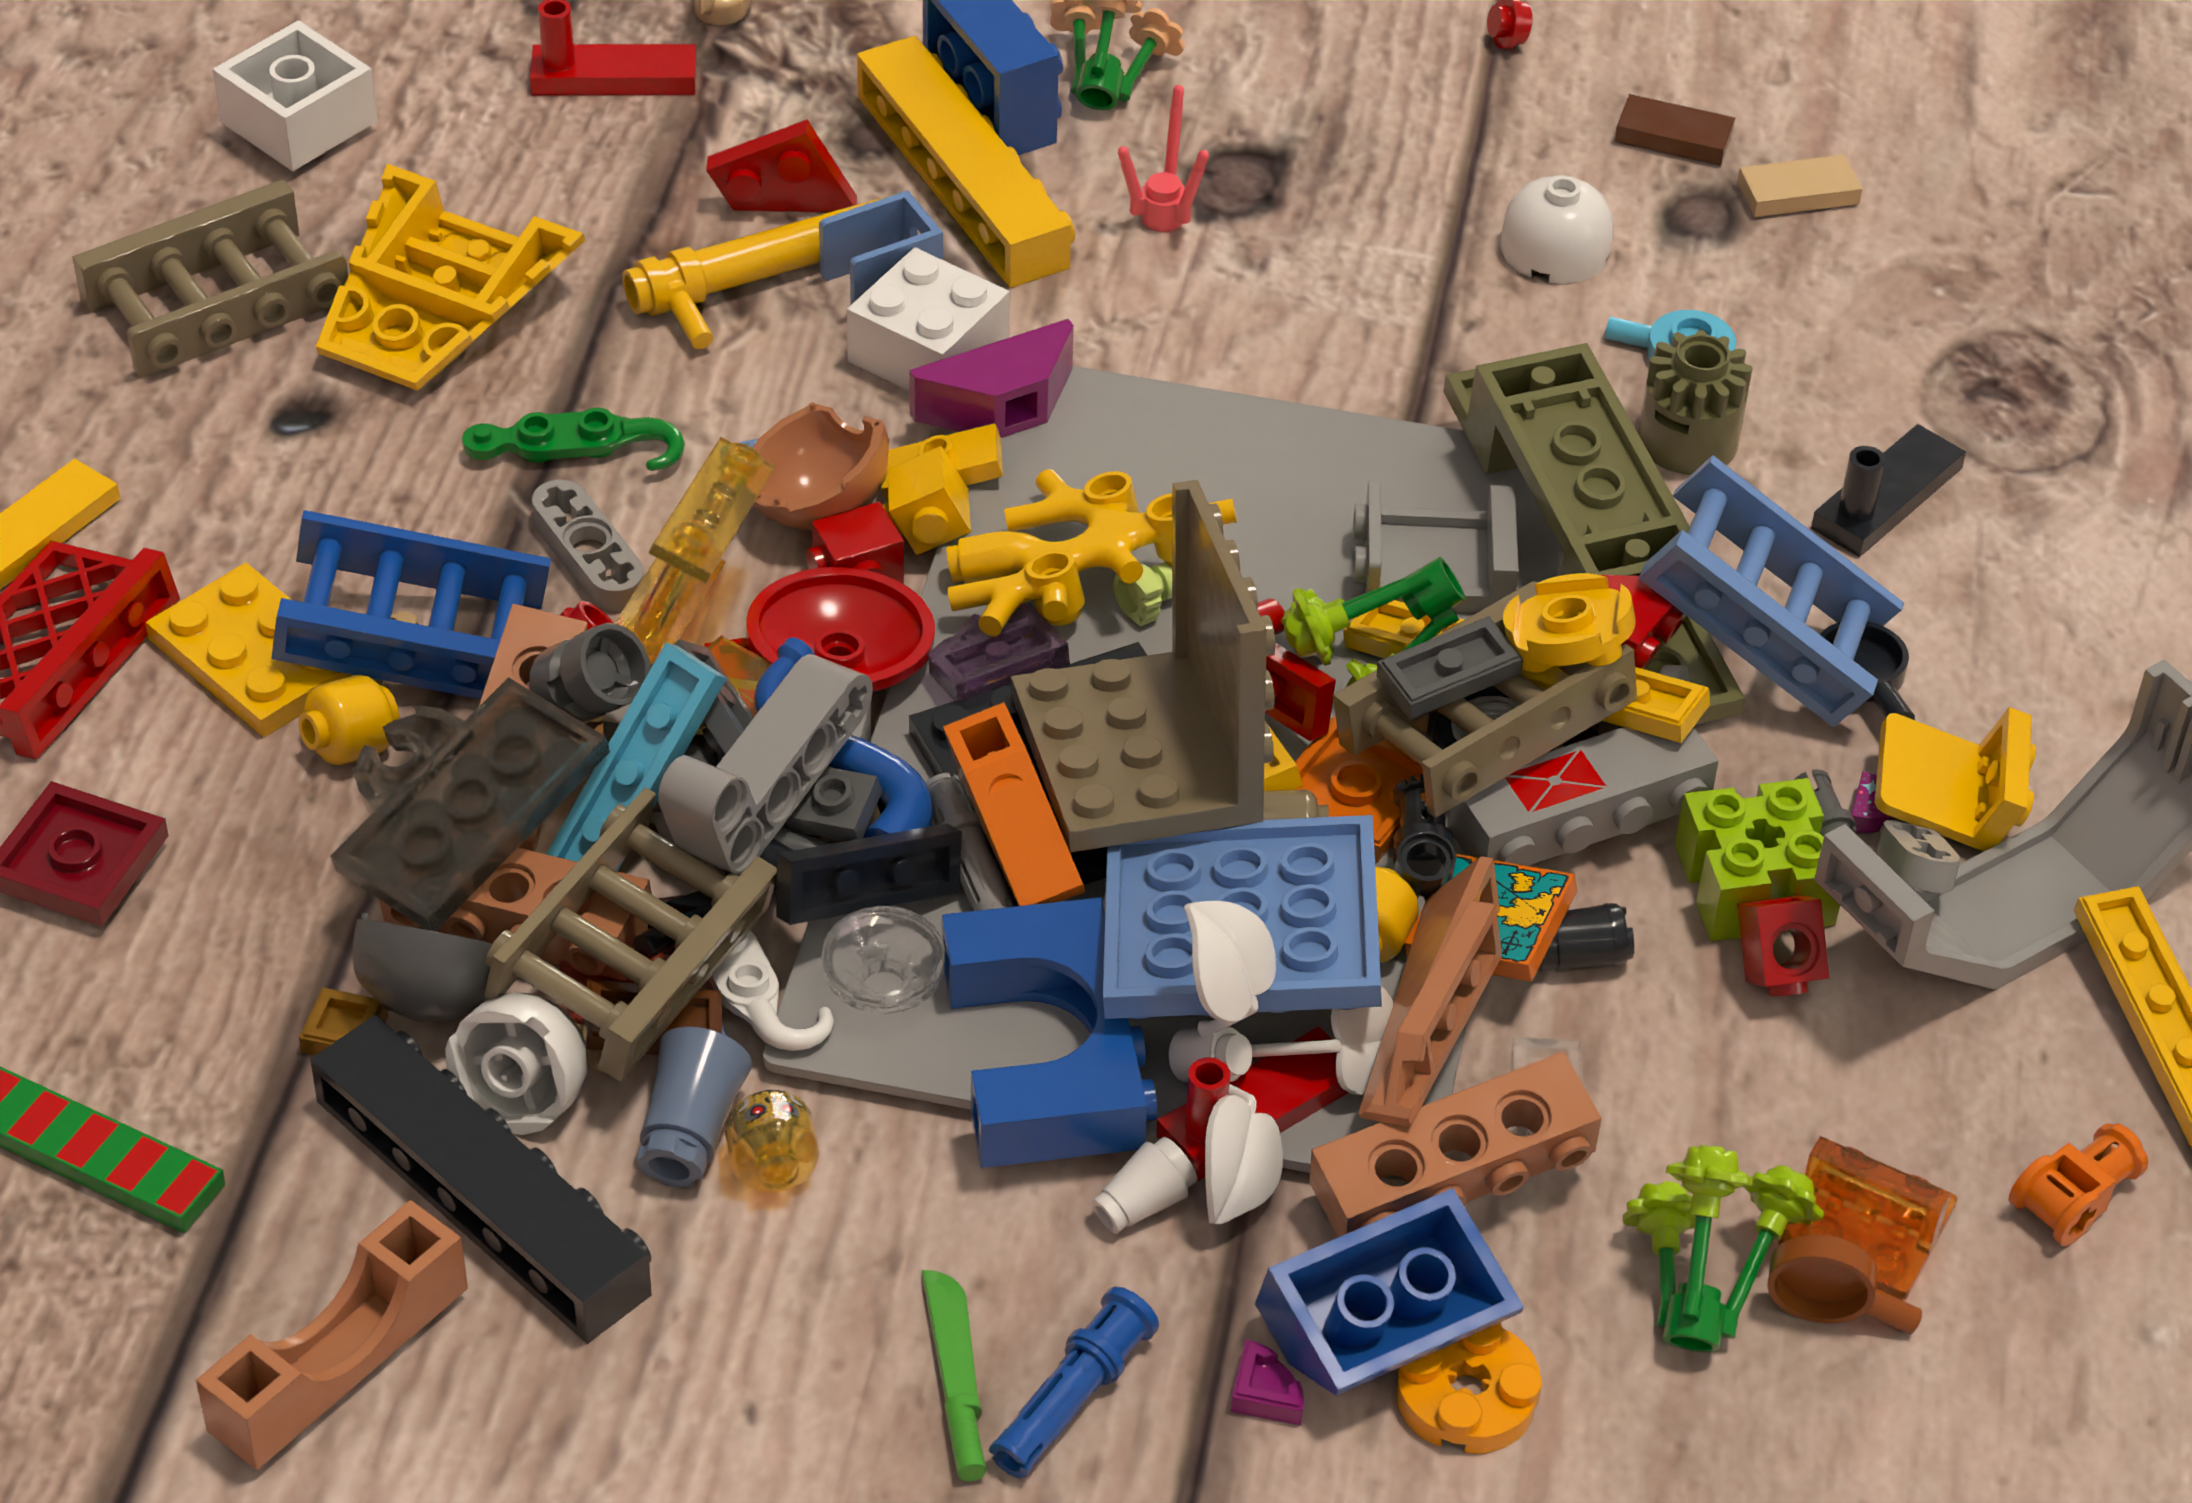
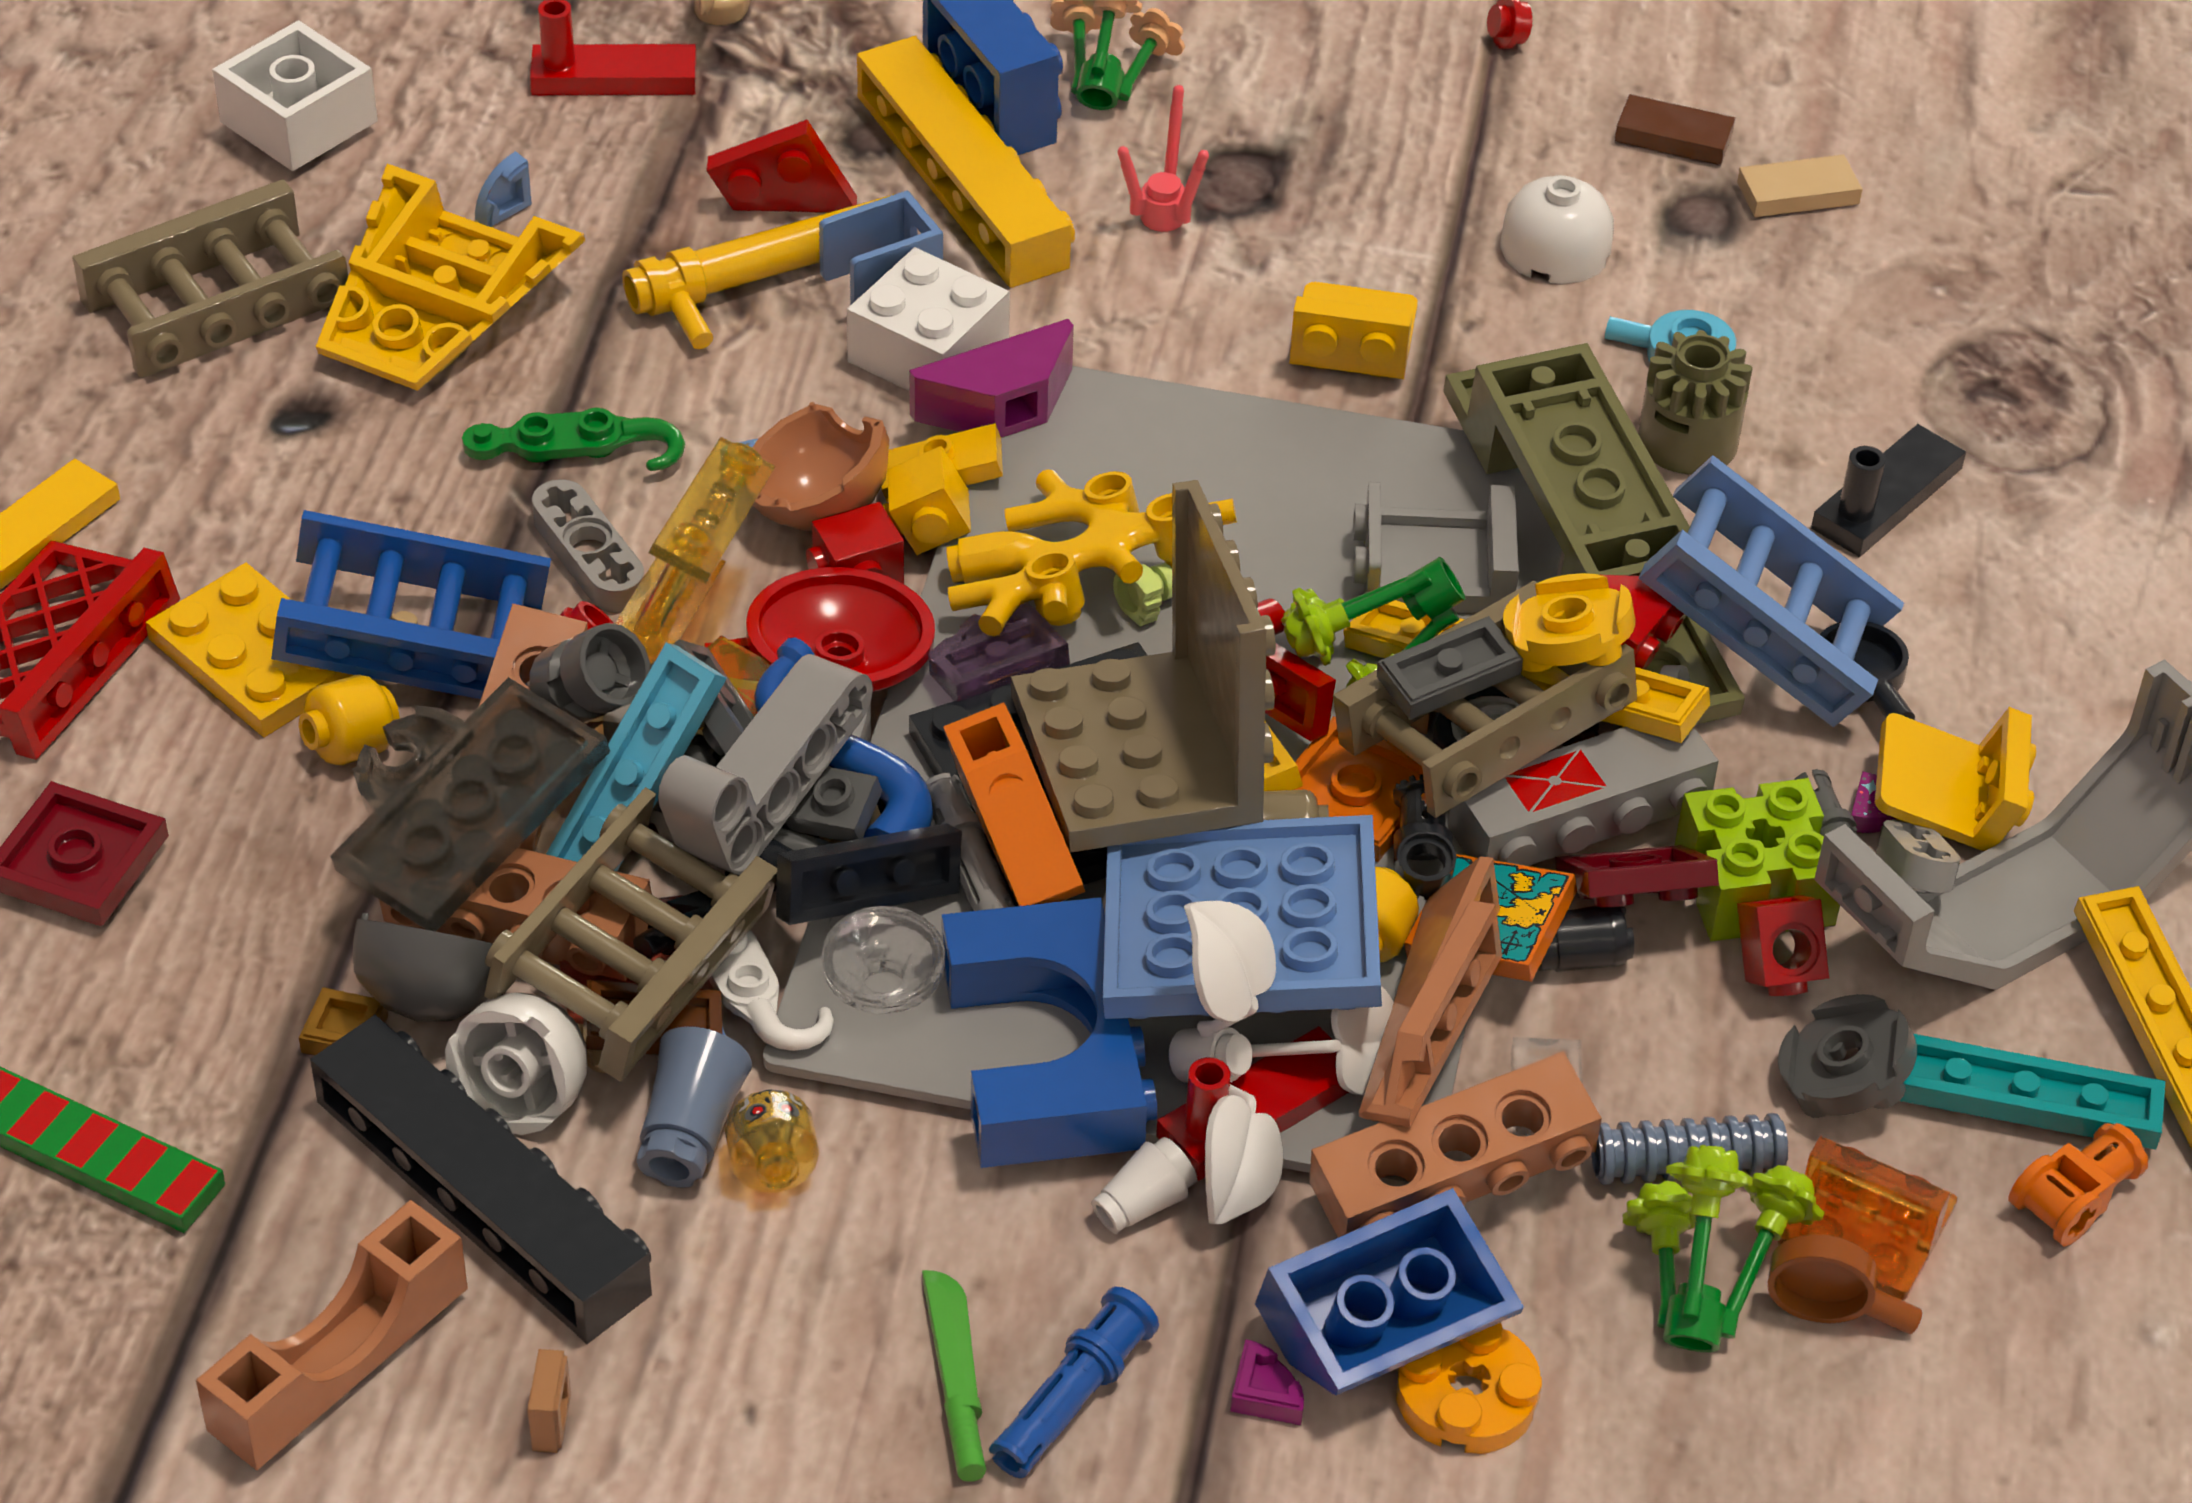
none -> medium blue tile [475,151,532,227]
none -> medium nougat tile [527,1349,571,1453]
none -> yellow bracket [1289,282,1418,379]
none -> dark red plate [1555,845,1719,907]
none -> sand blue piece [1591,1113,1788,1185]
none -> dark grey plate [1778,994,1917,1118]
none -> teal plate [1900,1034,2166,1150]

